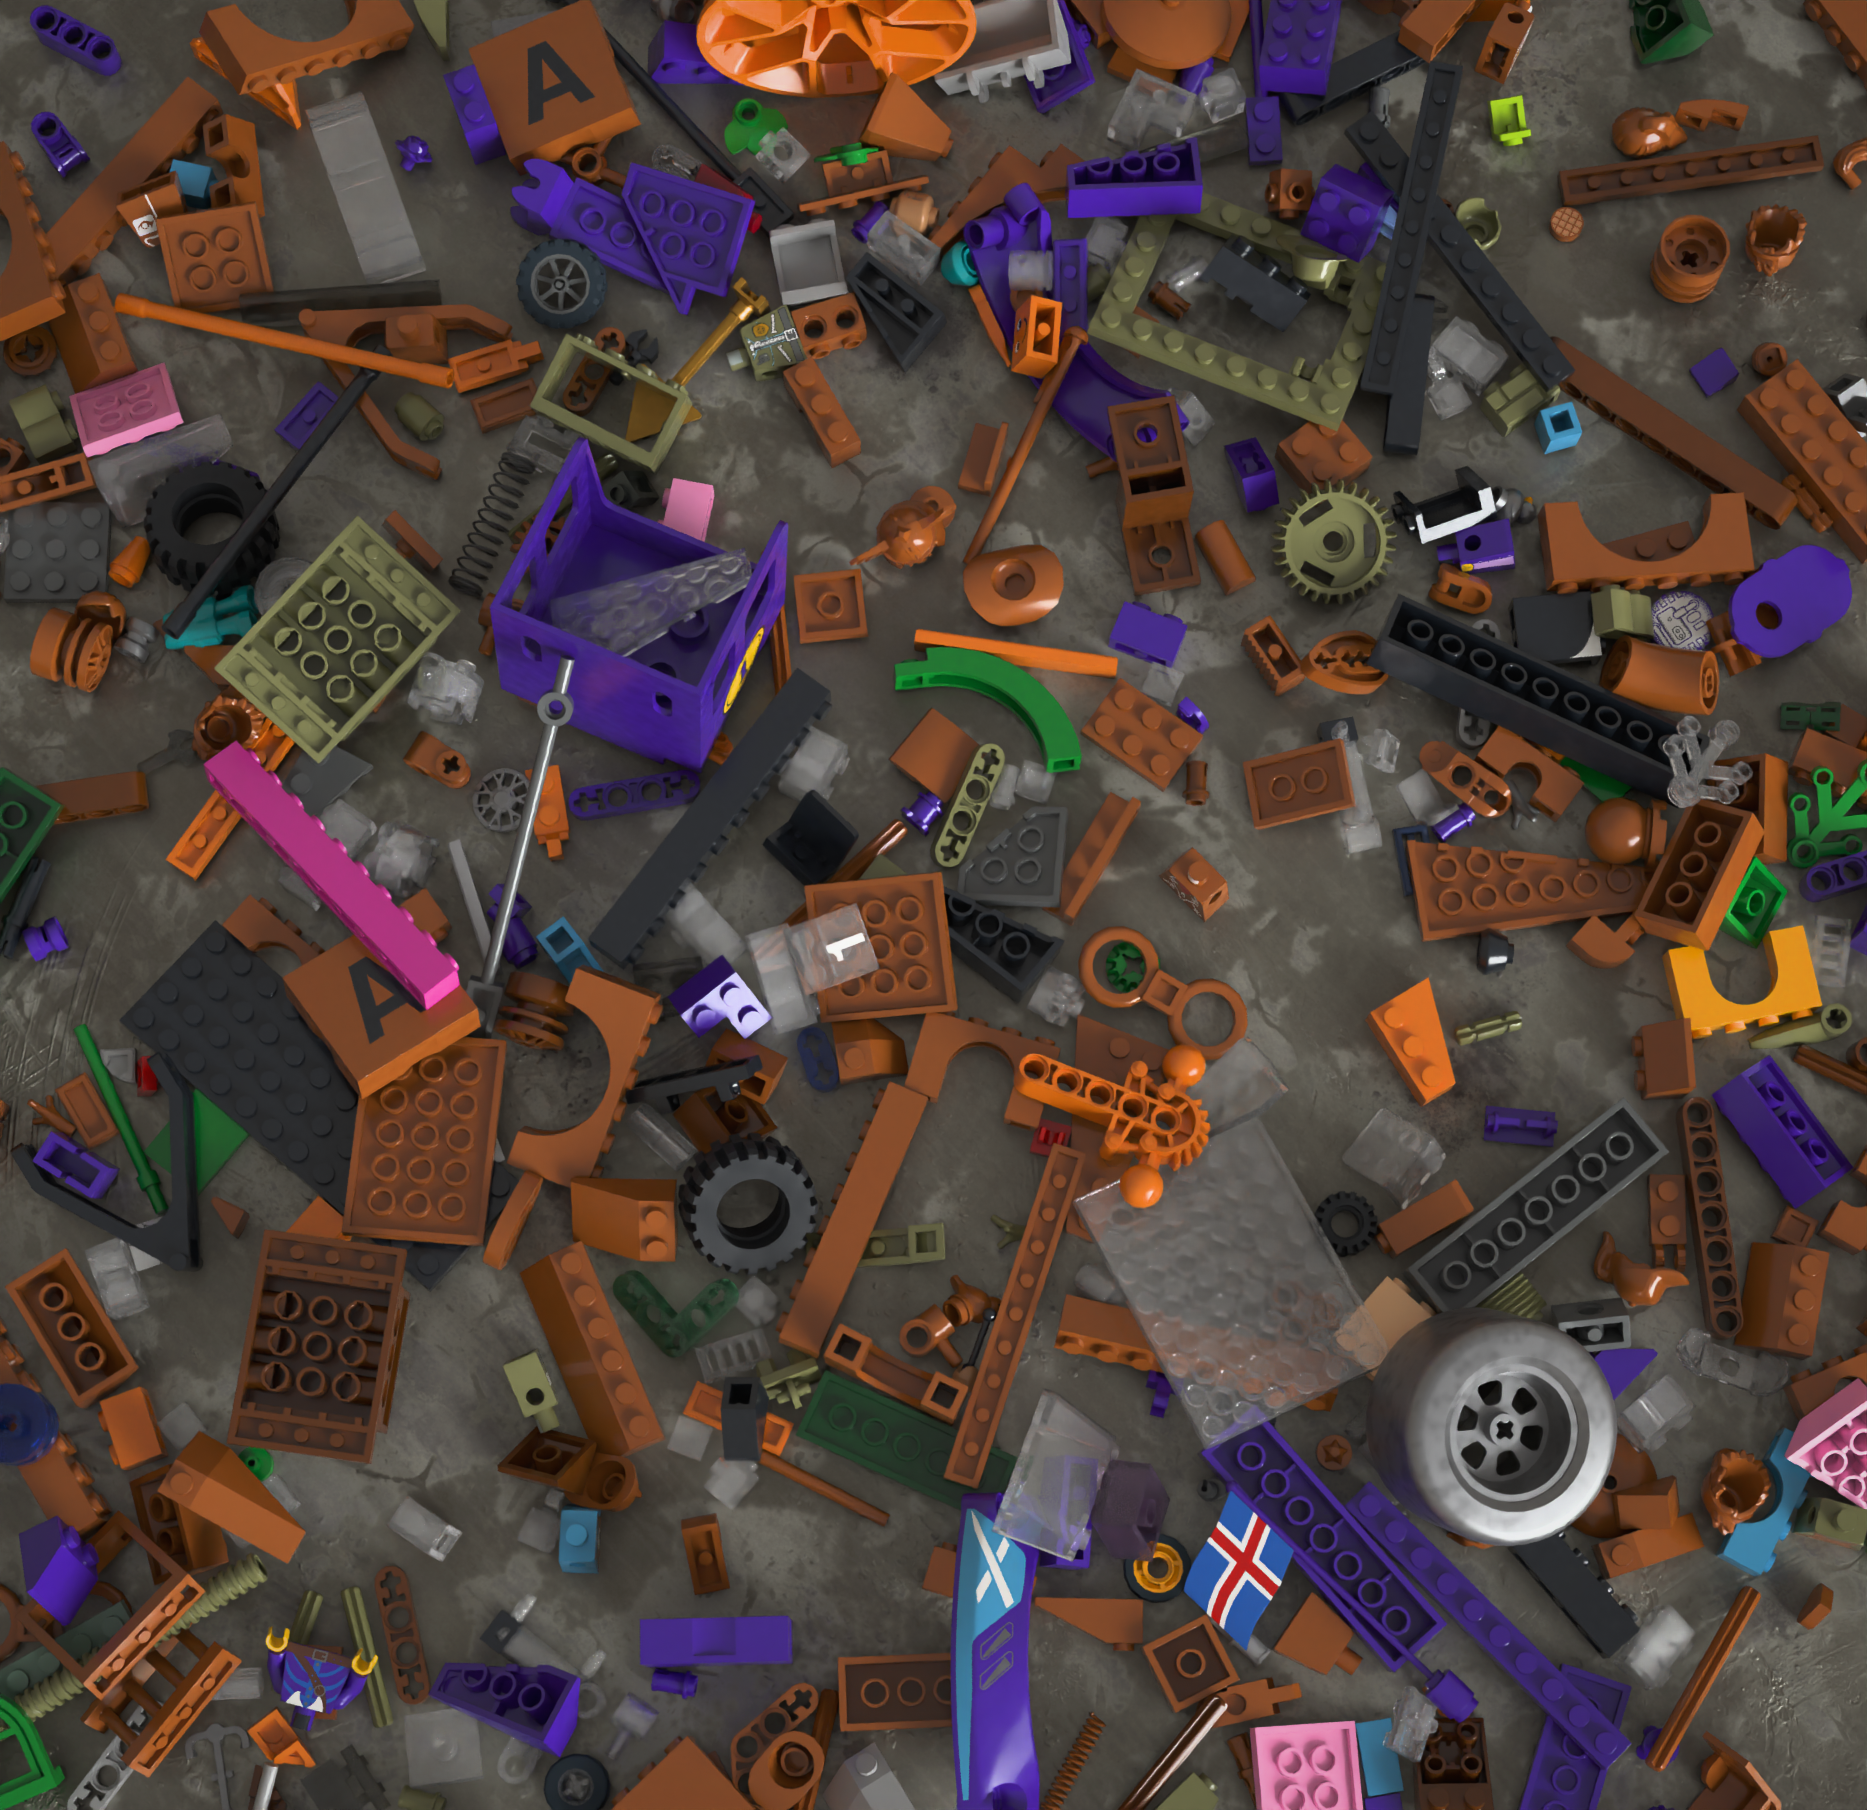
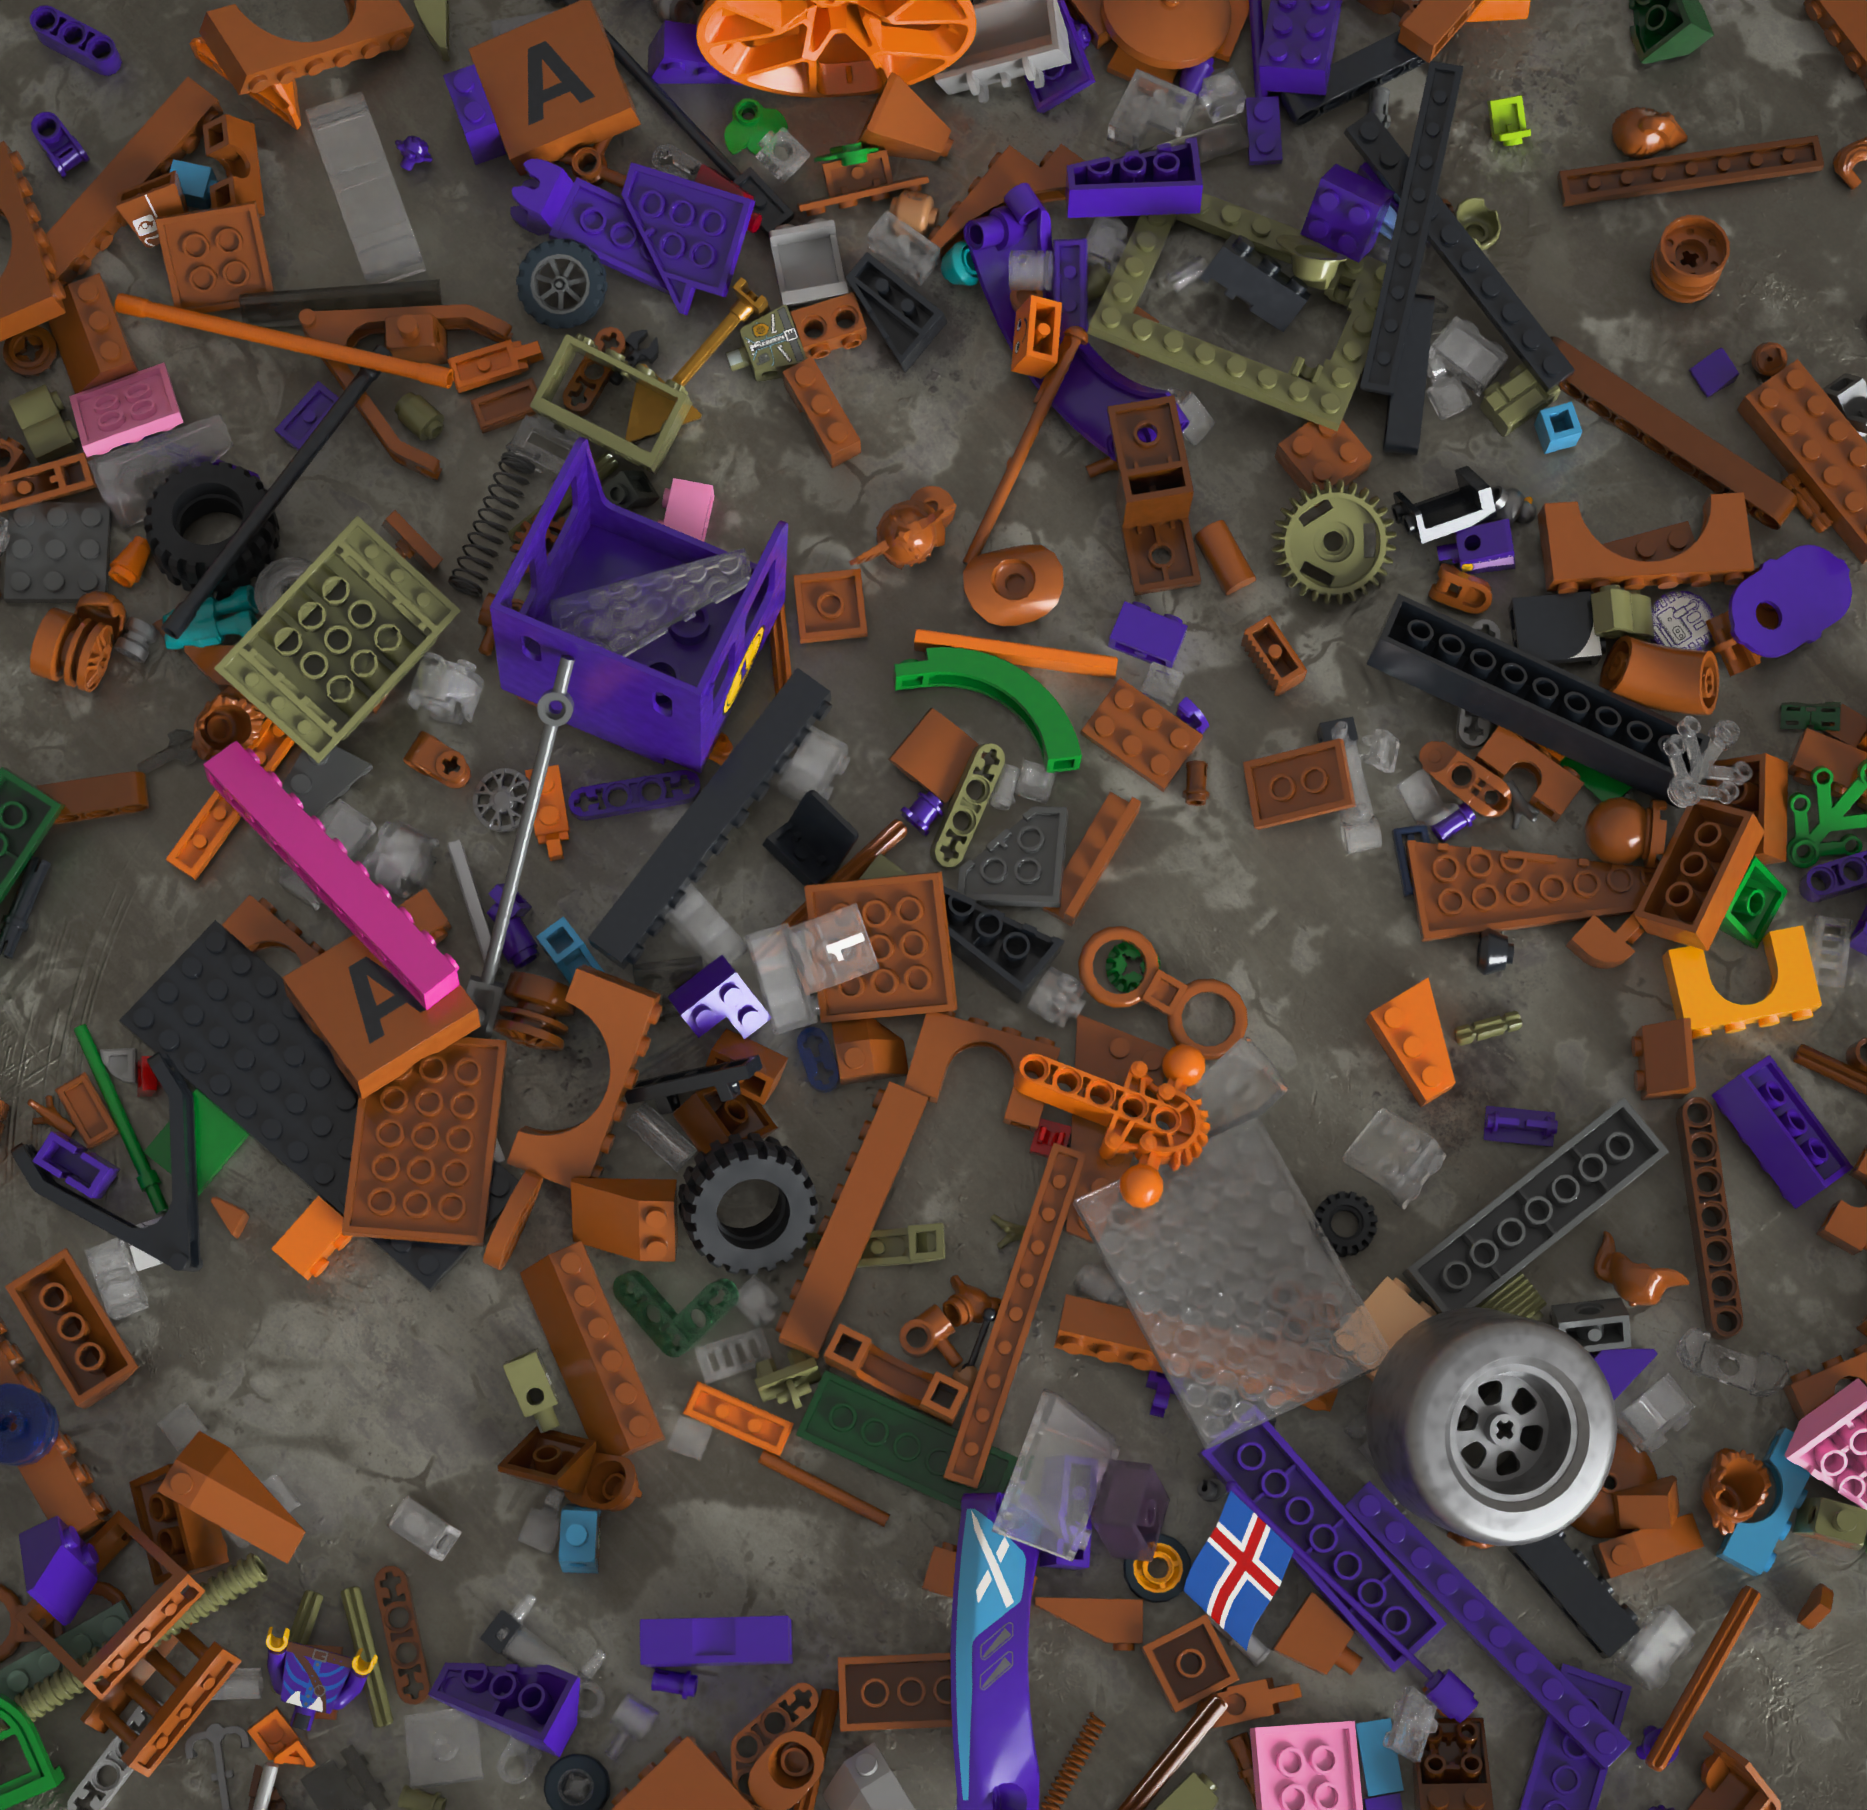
dark purple wheel [22,916,69,962] -> none
orange brick [98,1387,169,1471] -> none
reddish brown wedge [227,1229,411,1464] -> none
green tile [238,1447,274,1482] -> none
dark orange plate [681,1513,730,1595] -> none
clear brick [704,1456,760,1512] -> none
black slope [721,1377,769,1461] -> none
dark purple pin [851,201,890,244] -> none
dark orange panel [958,422,1009,497] -> none
orange piece [968,284,1012,367] -> none
reddish brown pin [1148,280,1192,321] -> none
dark orange torso [1159,847,1229,922] -> none
dark purple arch [1224,437,1280,513] -> none
dark orange brick [1265,168,1315,220] -> none
dark orange piece [1300,630,1389,694] -> none
dark orange tile [1315,1435,1352,1471] -> none
dark orange slope [1374,1179,1474,1259] -> none
dark orange torso [1474,0,1535,84] -> none
tile [1549,207,1584,242] -> none
dark orange hinge [1647,1174,1687,1272] -> none
dark orange slope [1674,99,1749,132] -> none
dark orange slope [1733,1242,1830,1360] -> none
dark orange hair [1745,204,1807,277] -> none
olive piece [1748,1003,1852,1049] -> none
dark orange tile [1770,1205,1819,1248] -> none

